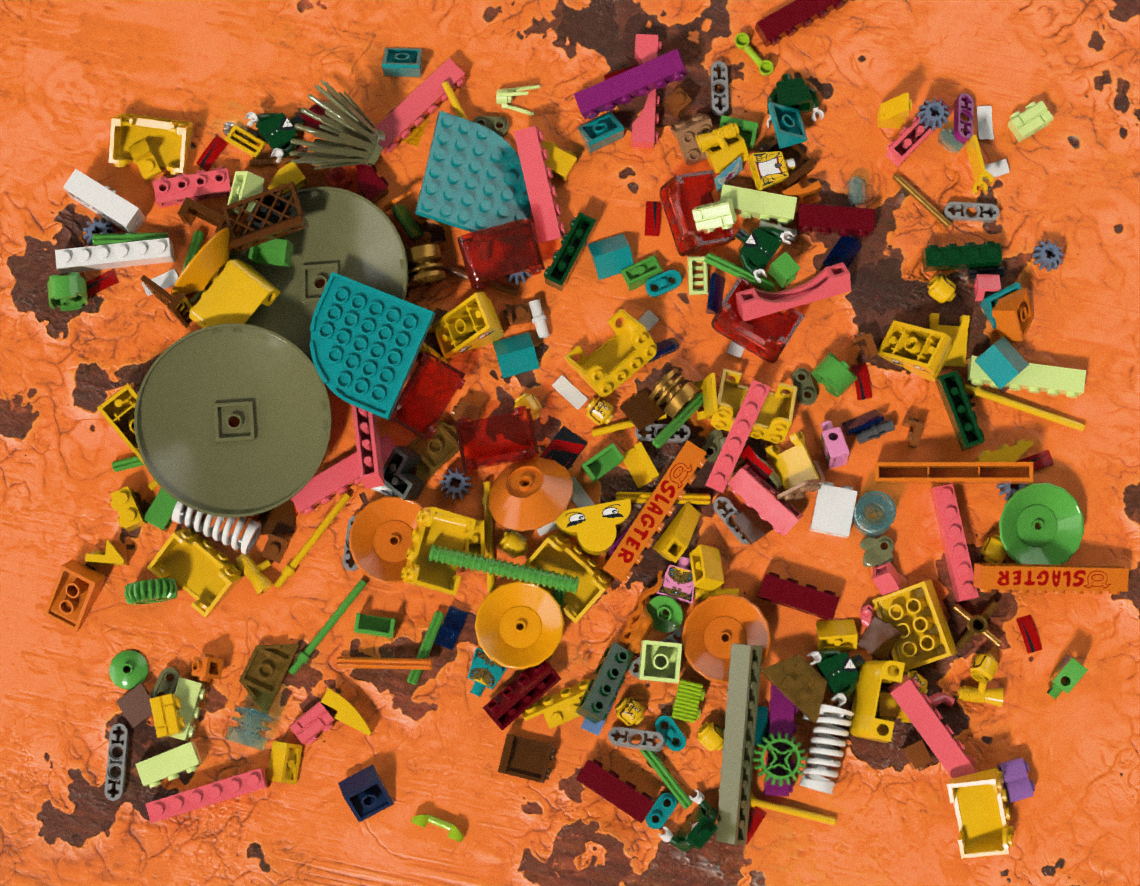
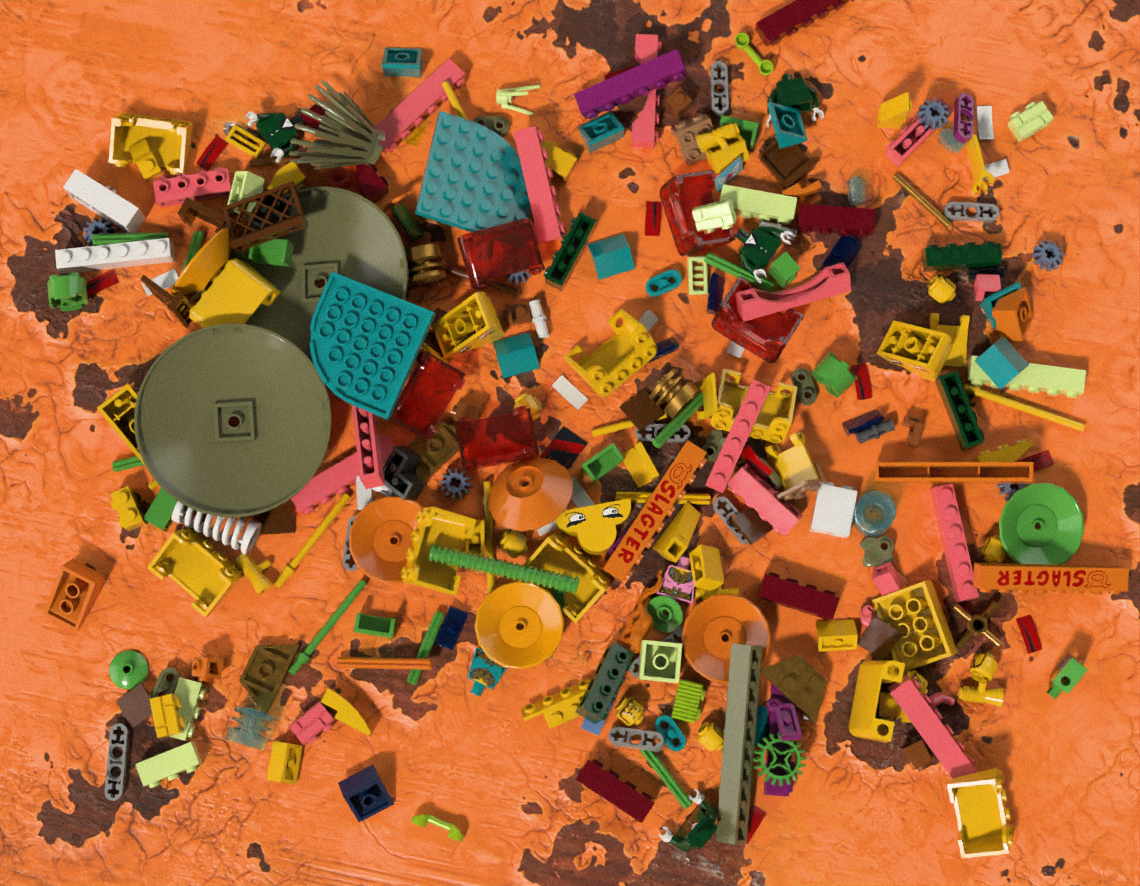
yellow slope [85,540,128,566] -> none
bright green gear [124,578,178,605] -> none
coral brick [146,768,269,823] -> none
dark orange bracket [261,532,289,564] -> none
dark red brick [483,660,561,731] -> none
reddish brown panel [498,734,556,783] -> none
yellow head [585,397,614,425] -> none
bright green slope [620,255,663,291] -> none
teal plate [645,793,677,829] -> none
torso [747,151,795,191] -> none
yellow piece [749,793,836,825] -> none
white piece [799,704,854,795] -> none
dark green torso [807,649,865,708] -> none
bright pink torso [820,420,850,470] -> none
dark orange bracket [851,332,878,360] -> none
medium lavender brick [997,758,1035,803] -> none
none -> white sticker [356,476,372,510]
none -> magenta hinge [766,698,802,741]

